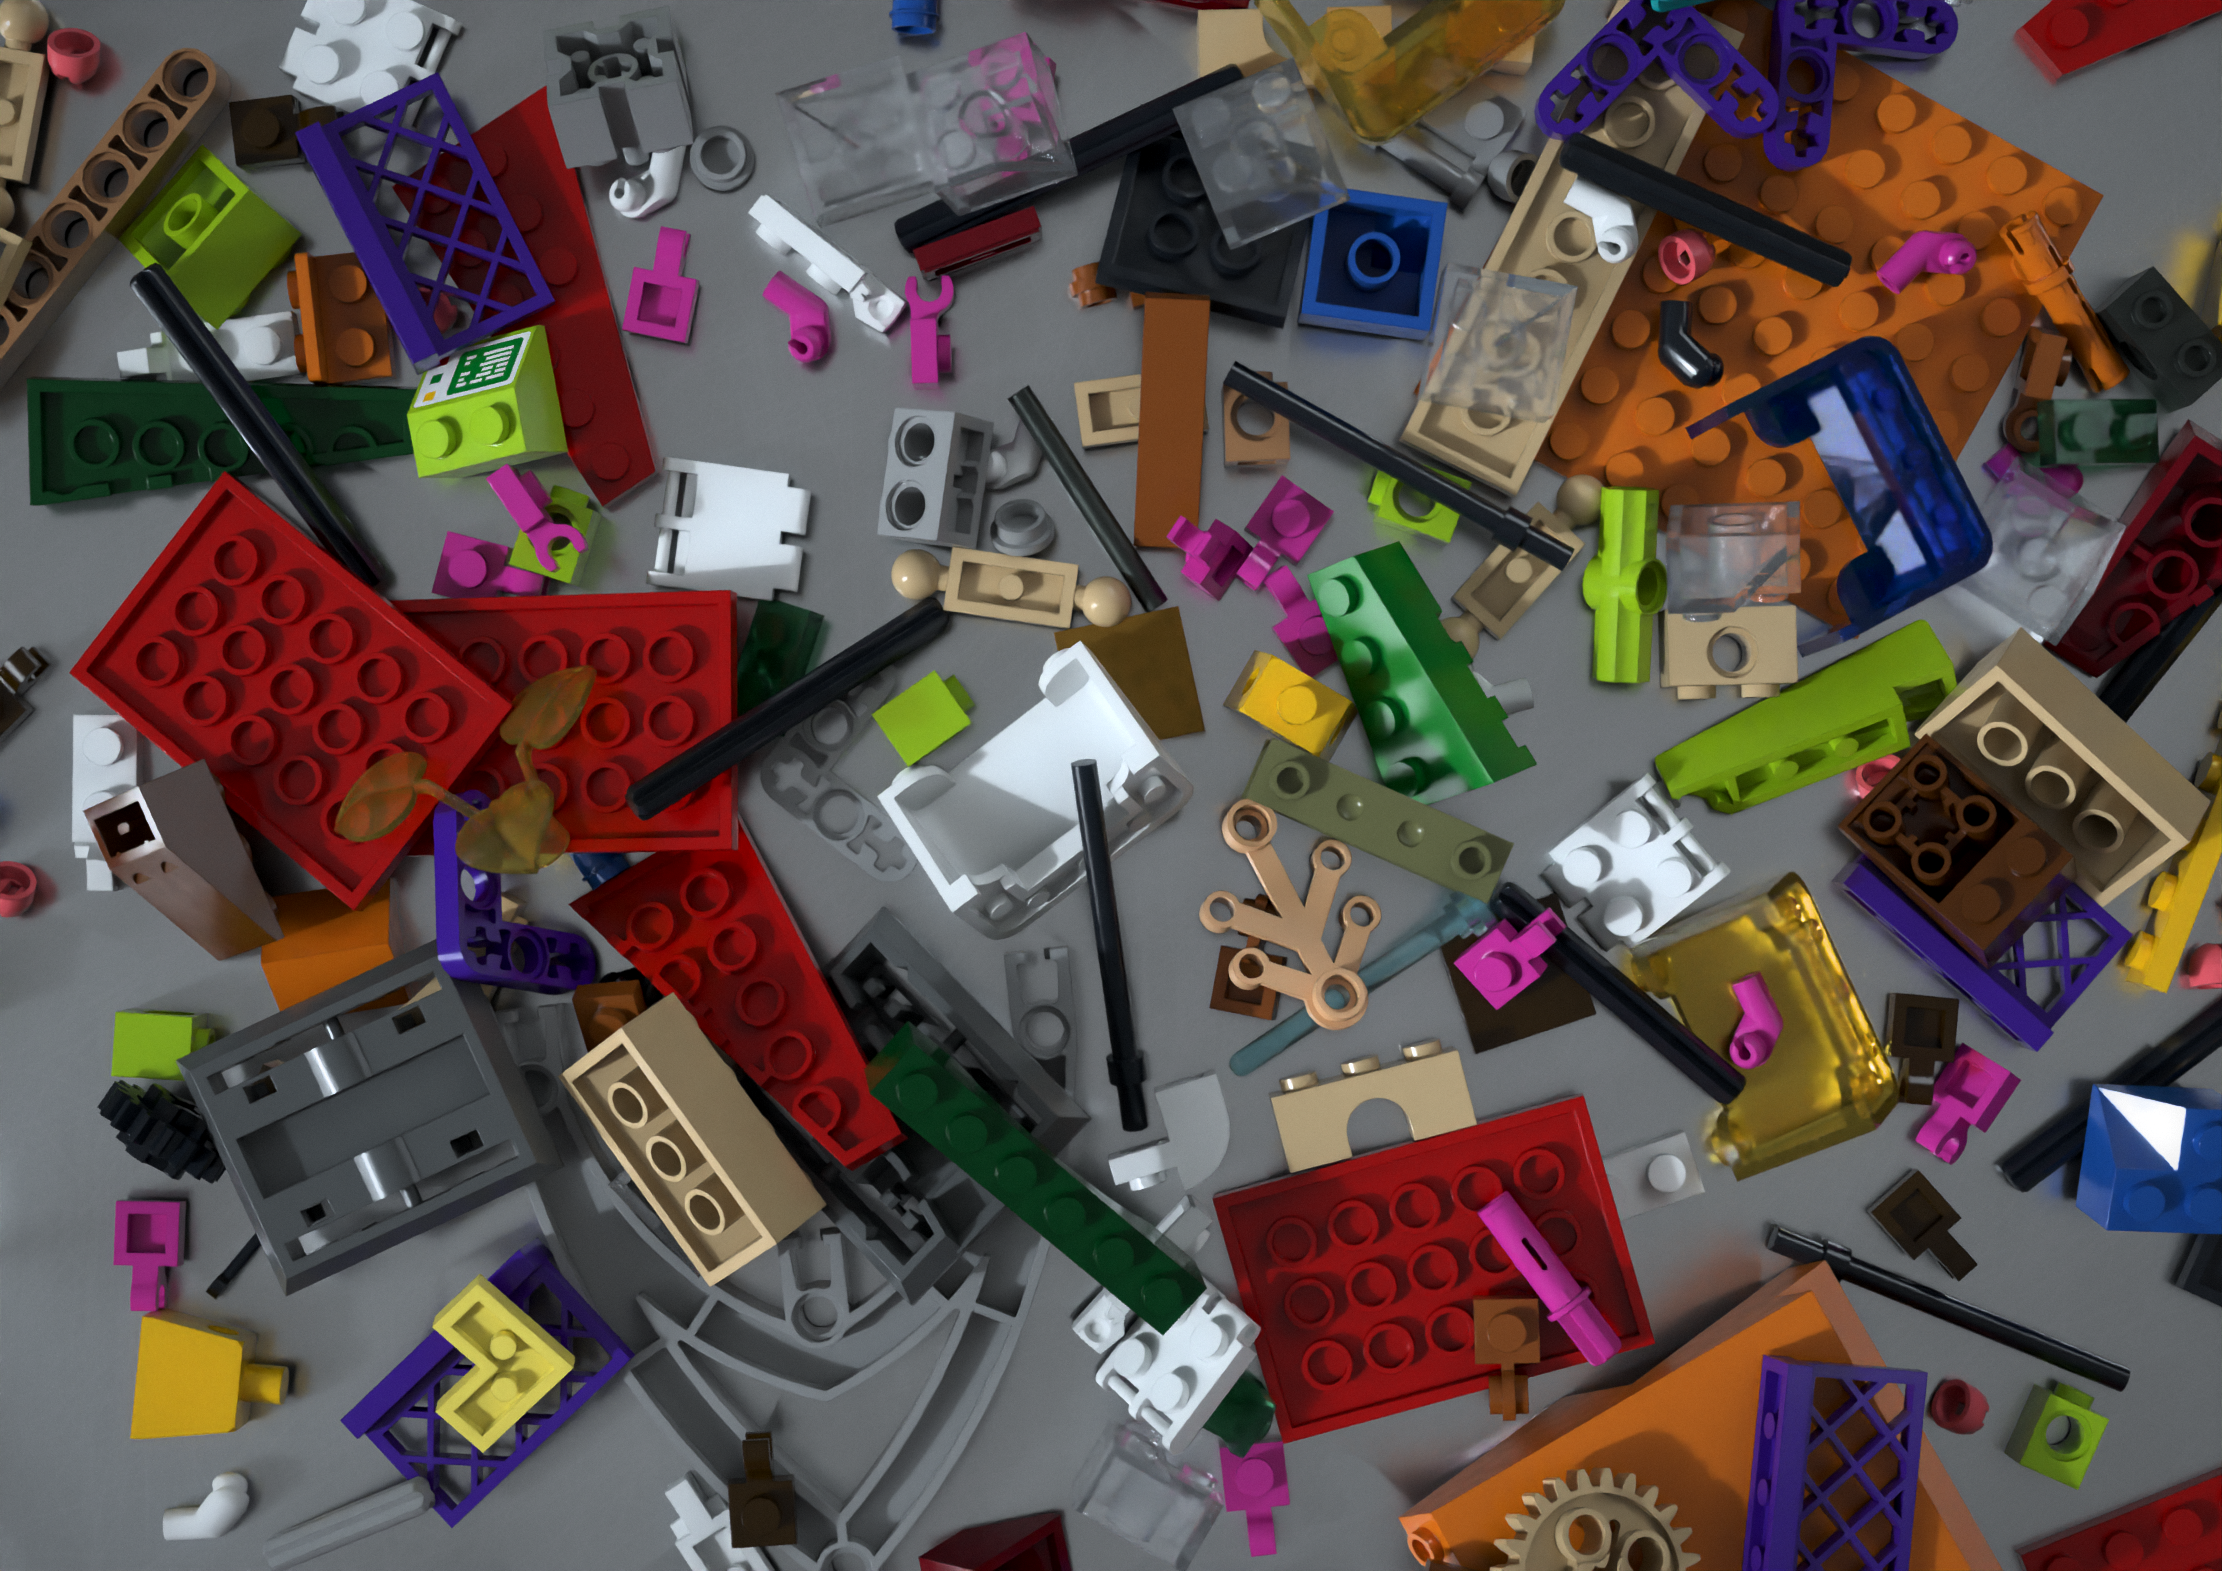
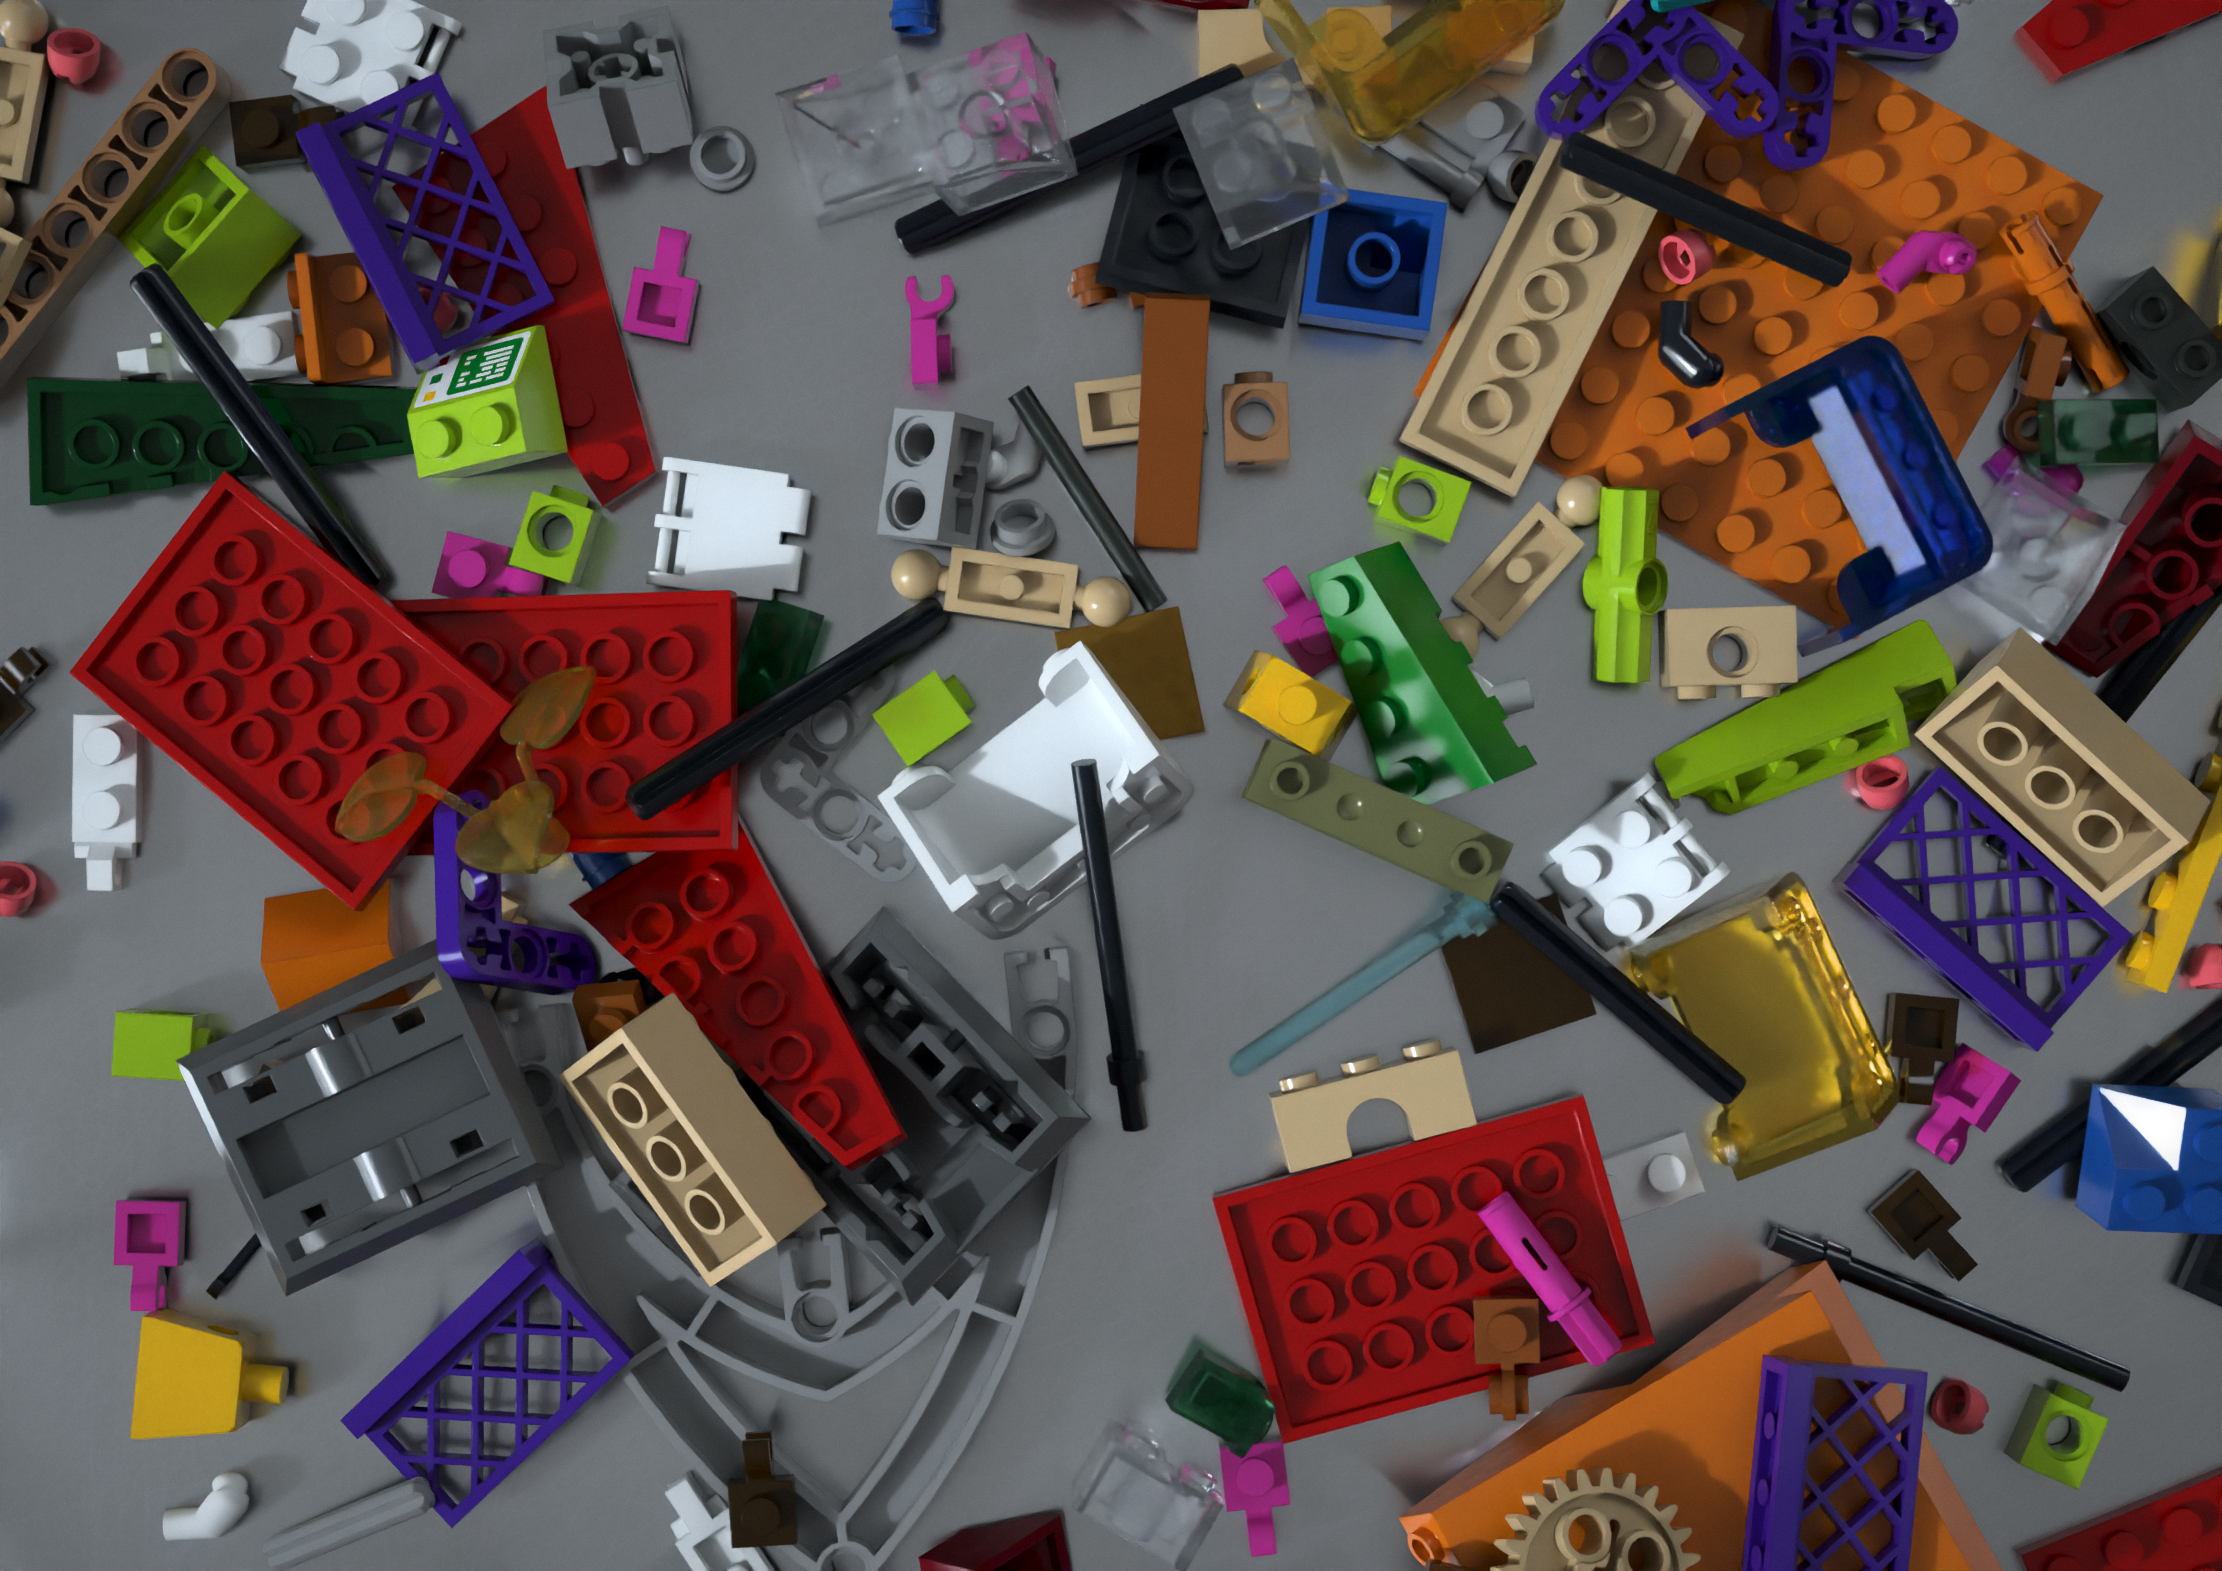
reddish brown slope [83,759,285,961] -> none
black gear [97,1080,226,1184] -> none
light yellow plate [432,1274,575,1453] -> none
dark pink plate [485,464,589,573] -> none
white arm [609,145,687,218] -> none
white hinge [748,194,908,333] -> none
dark pink arm [762,270,832,363] -> none
dark green arch [864,1021,1207,1336] -> none
dark red tile [913,206,1042,281] -> none
white hinge [1071,1194,1212,1354] -> none
white plate [1096,1275,1261,1455] -> none
white brick [1108,1069,1230,1191] -> none
dark pink plate [1166,515,1254,601] -> none
light nougat plant [1199,798,1381,1030] -> none
dark orange plate [1210,894,1287,1020] -> none
black bar [1223,361,1574,571] -> none
dark pink plate [1235,475,1334,591] -> none
clear slope [1417,262,1578,423] -> none
dark pink plate [1454,907,1567,1010] -> none
white arm [1563,175,1639,264] -> none
clear slope [1666,501,1801,622] -> none
dark pink arm [1729,971,1783,1069] -> none
reddish brown slope [1838,733,2078,970] -> none

